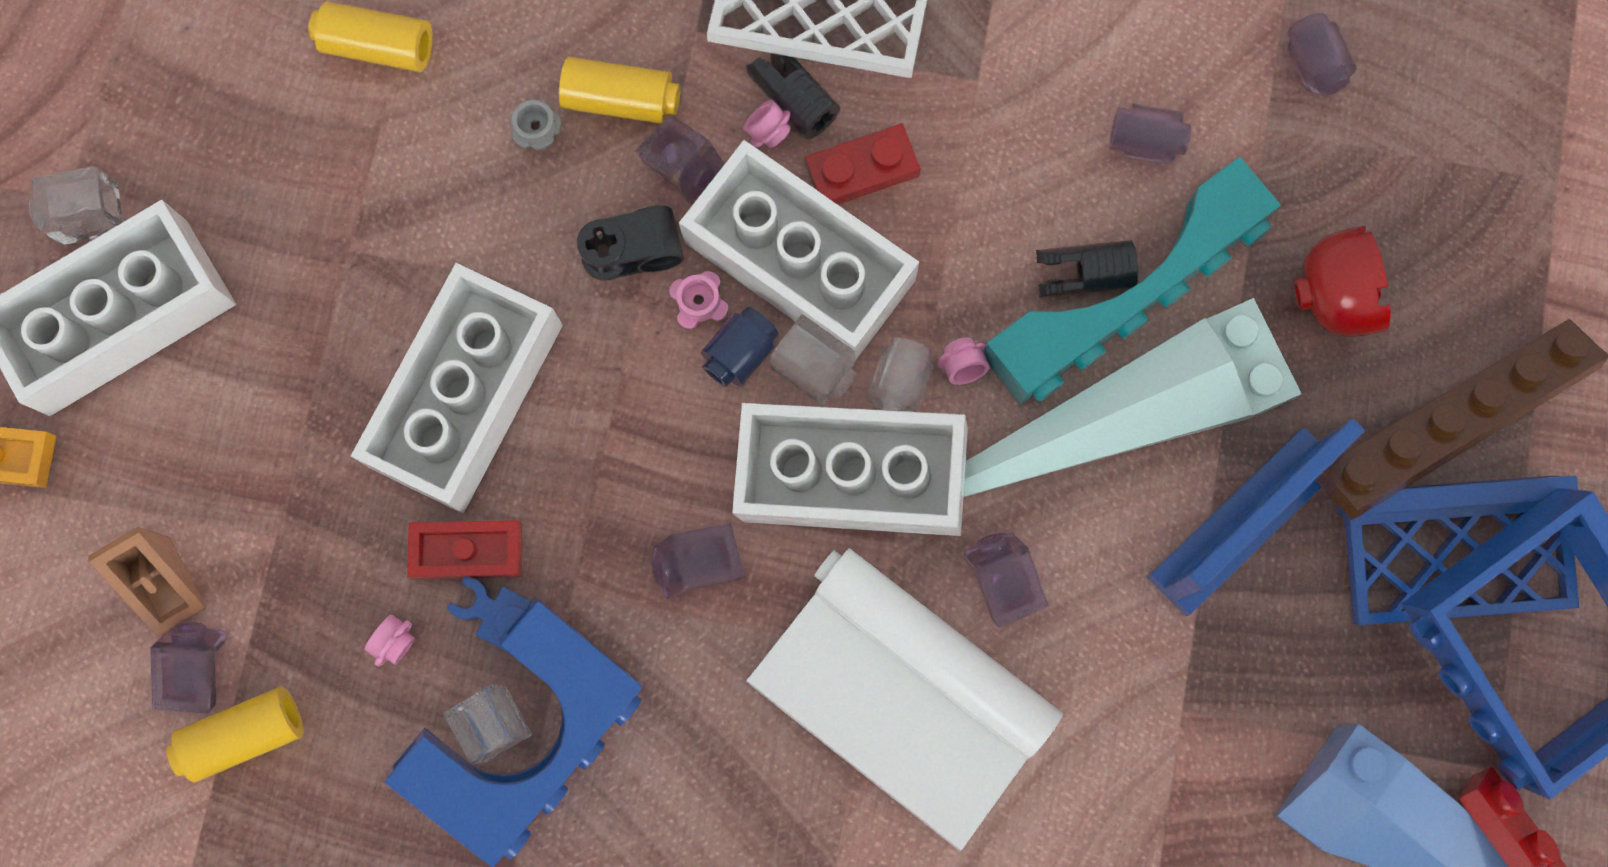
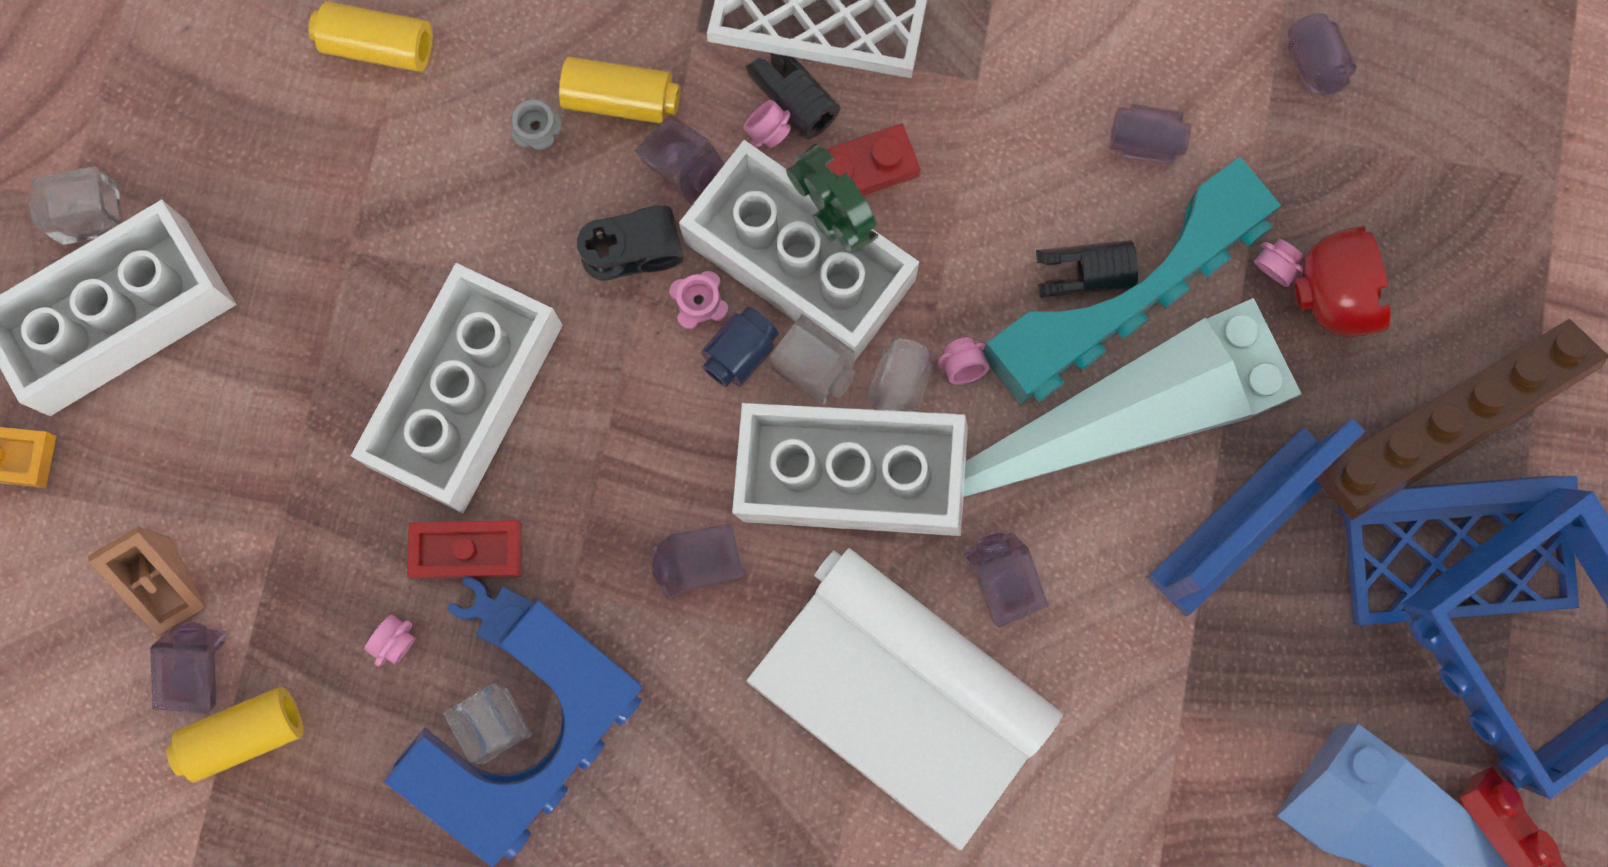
none -> dark green plate [786,144,879,253]
none -> bright pink plate [1254,239,1305,287]

